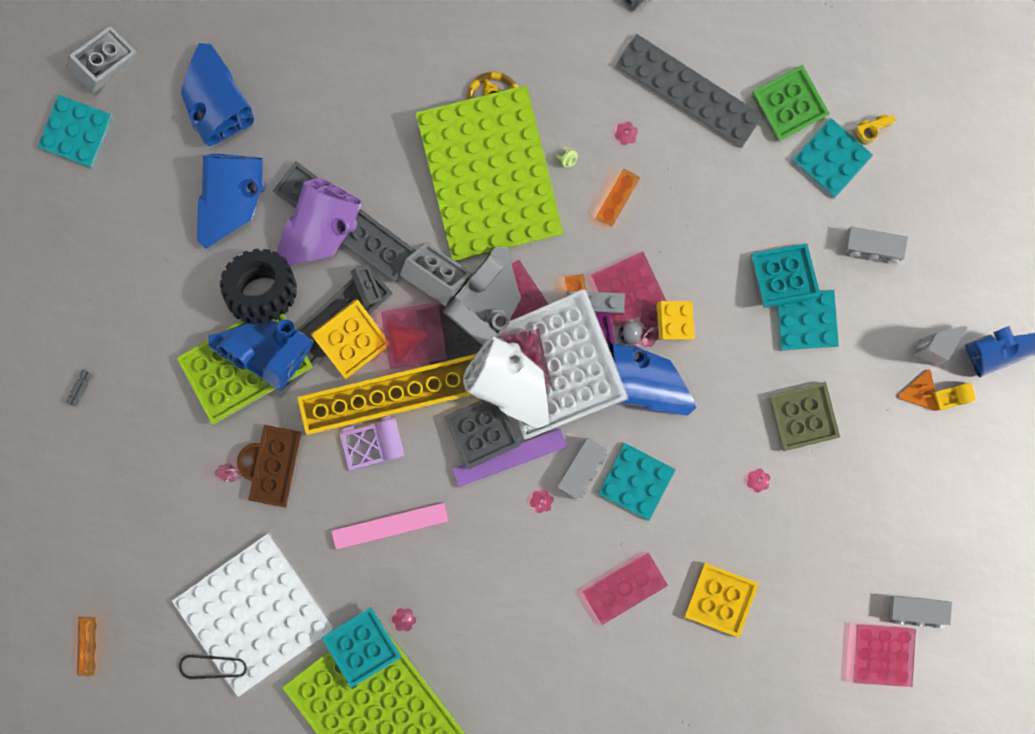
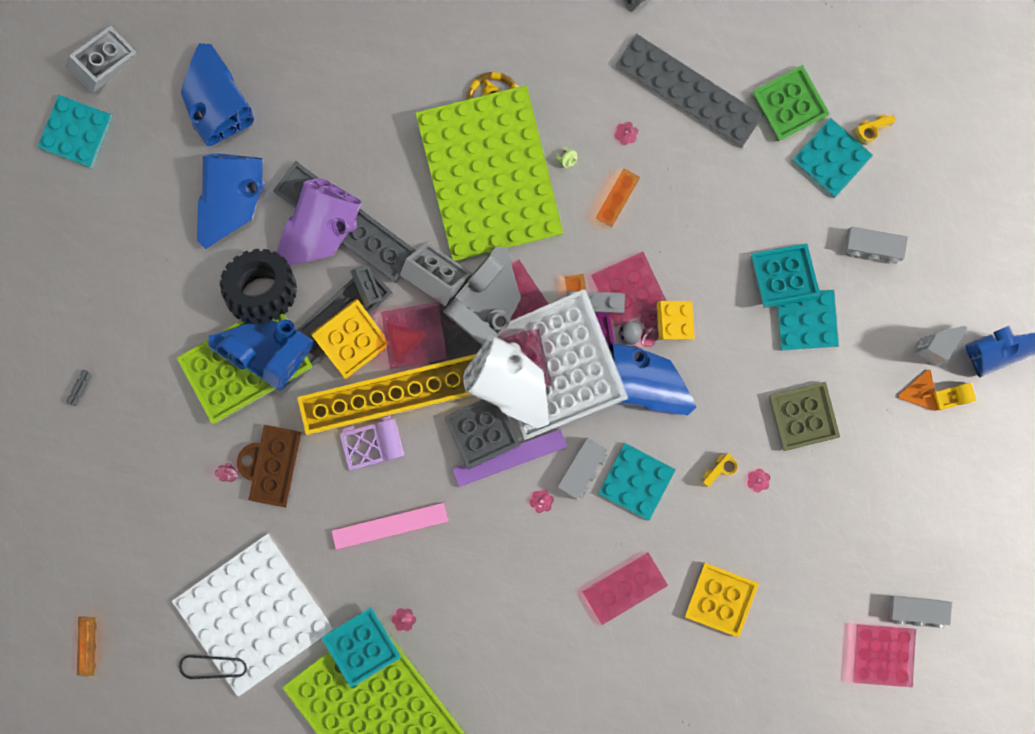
none -> yellow plate [701,453,738,487]

